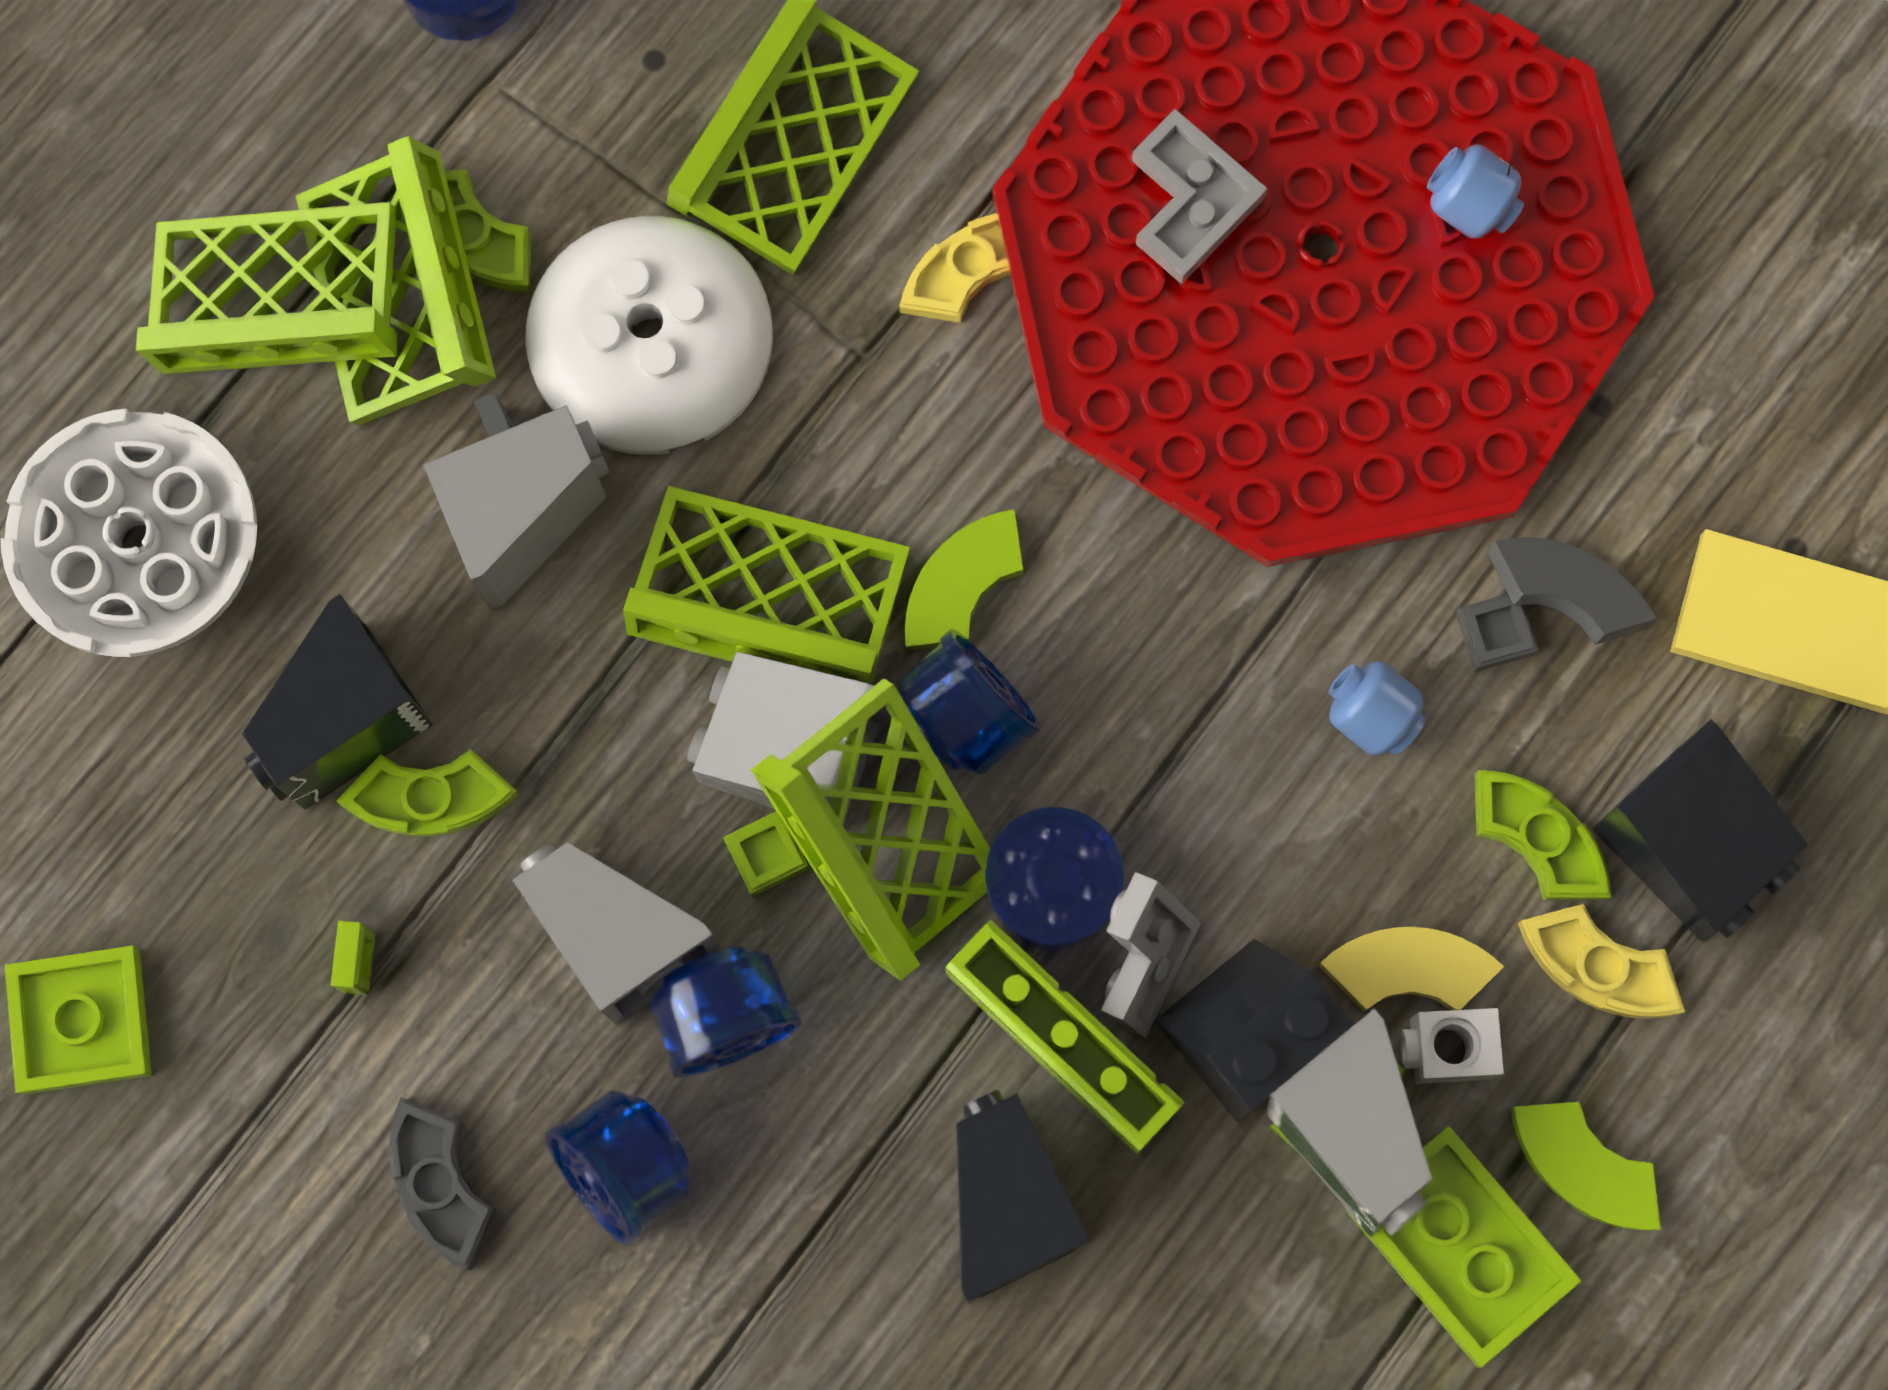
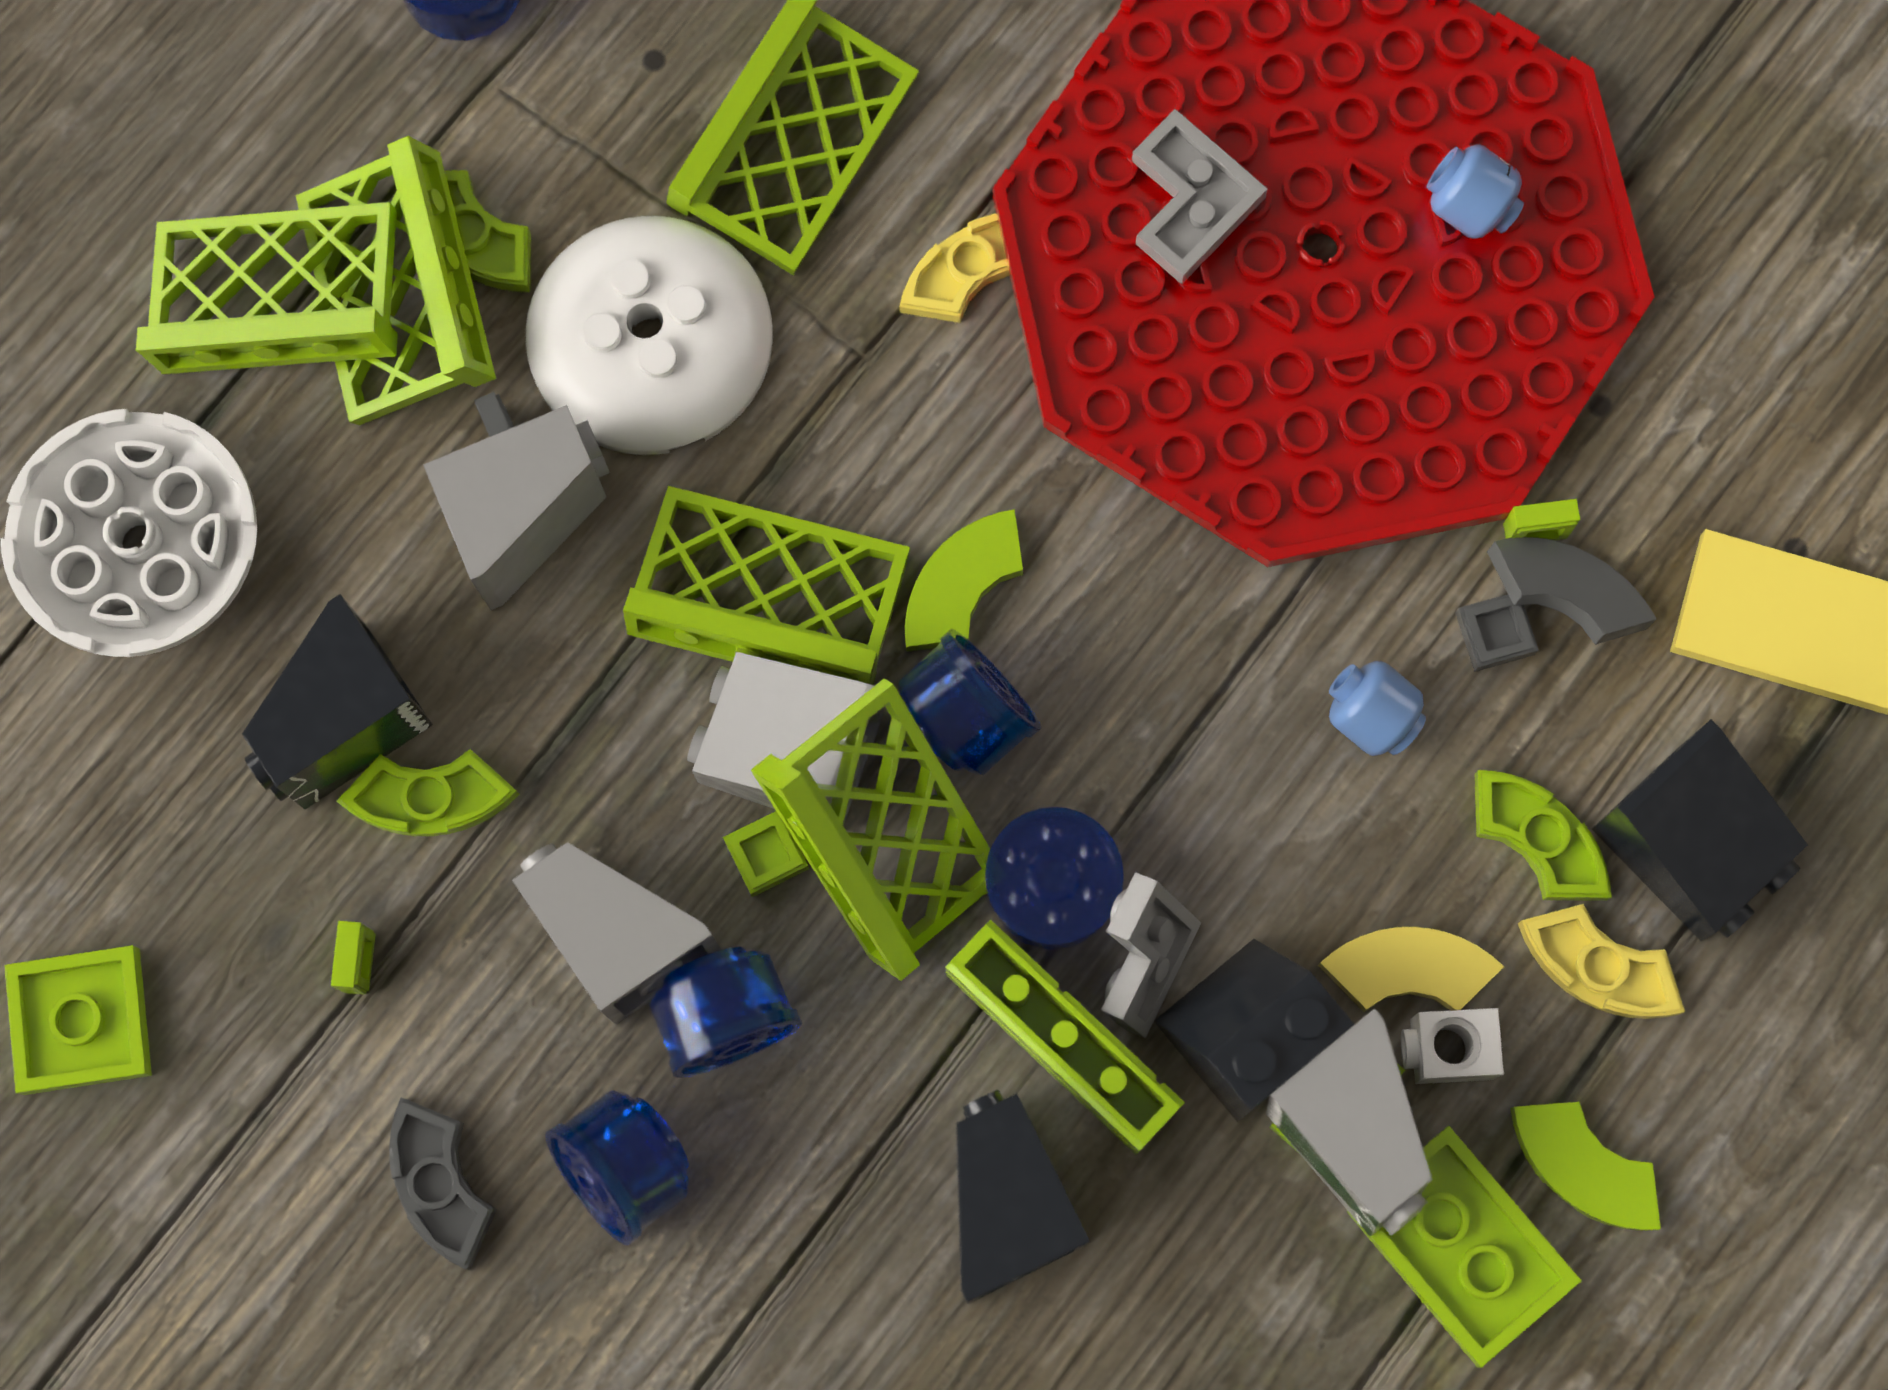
none -> lime tile [1503,499,1580,541]

